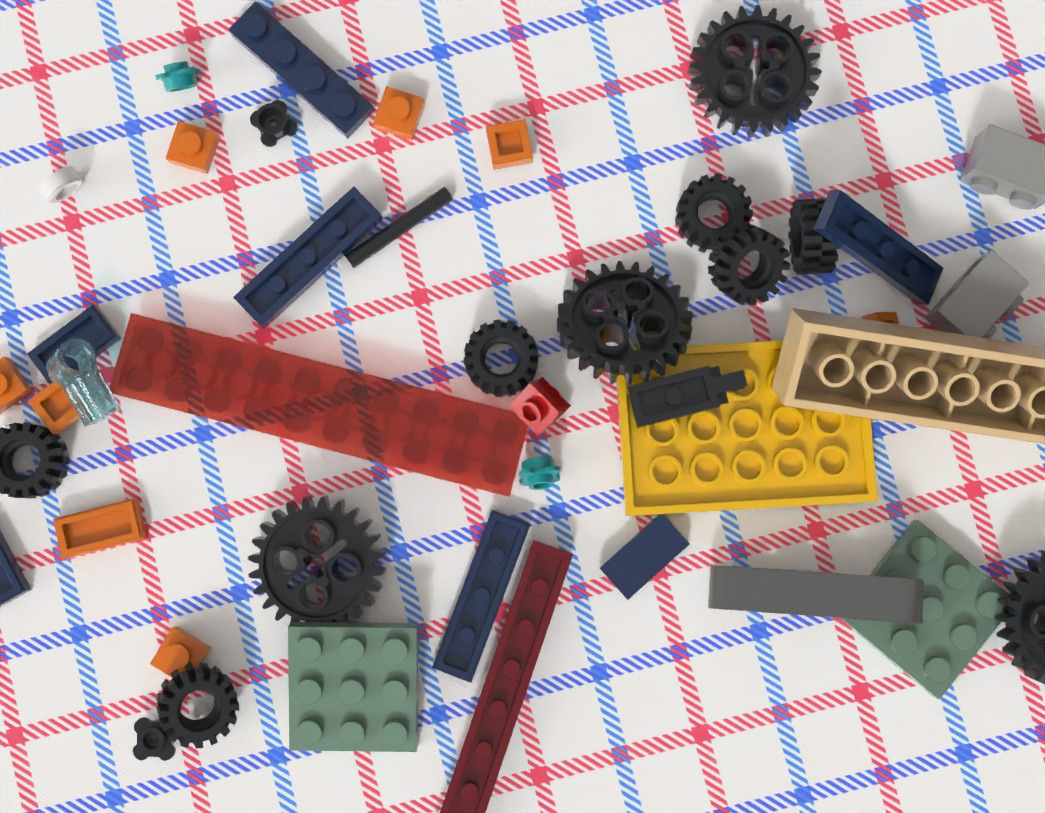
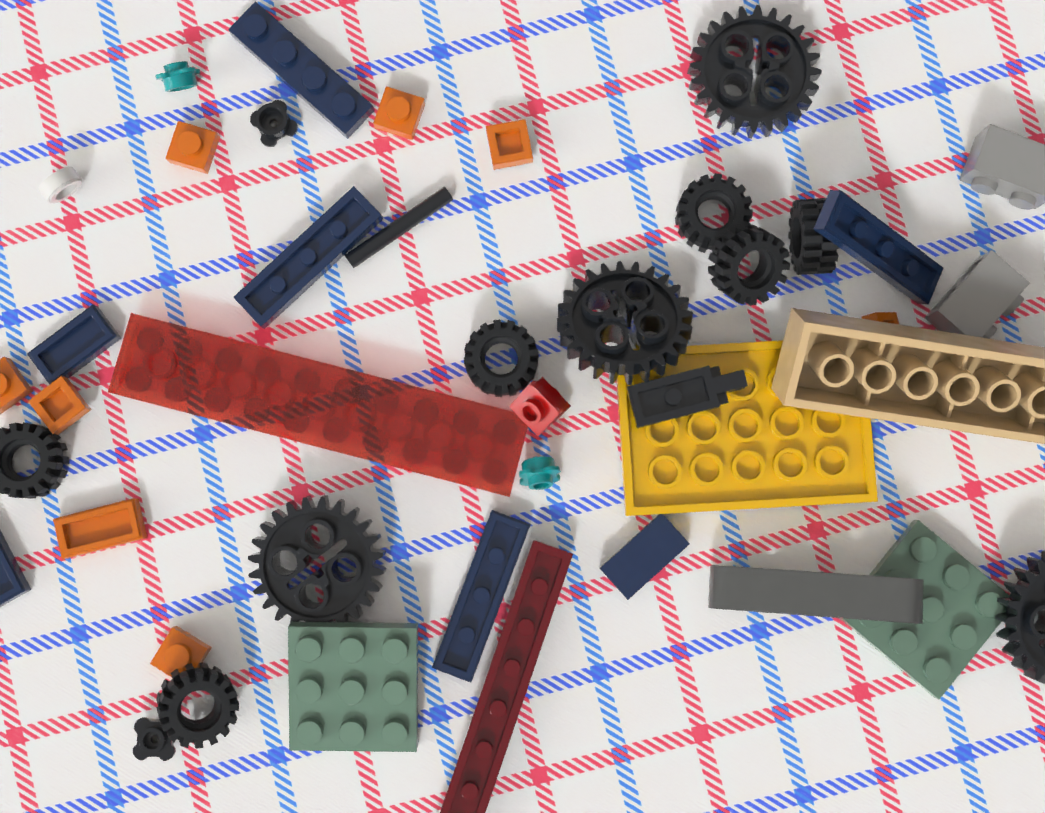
clear light blue piece [46,338,121,427] -> none

